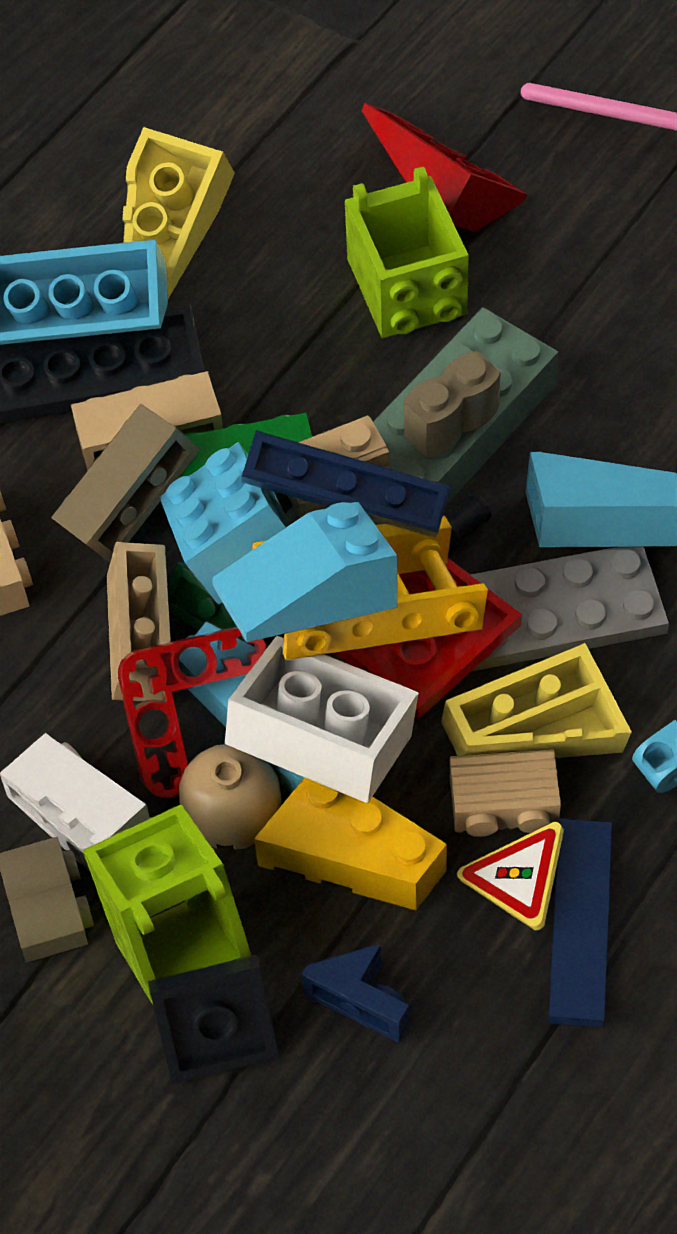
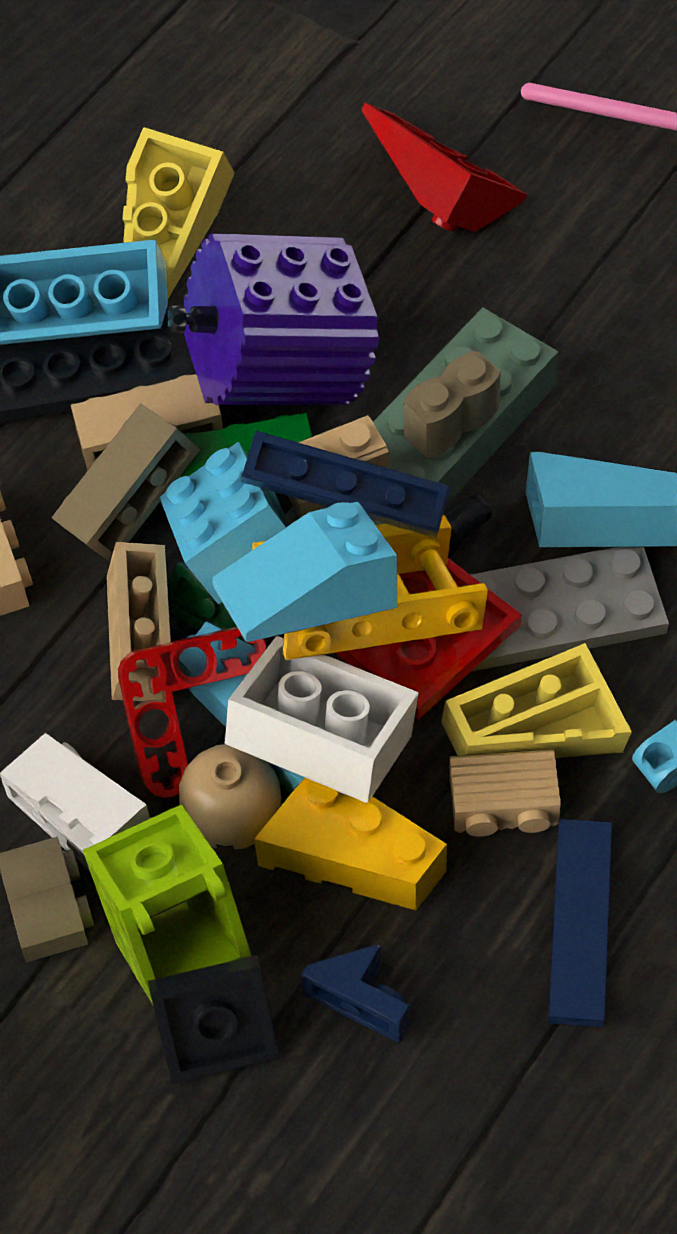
lime container [345,166,469,339] -> none
piece [457,822,564,930] -> none
none -> dark purple piece [168,233,379,405]

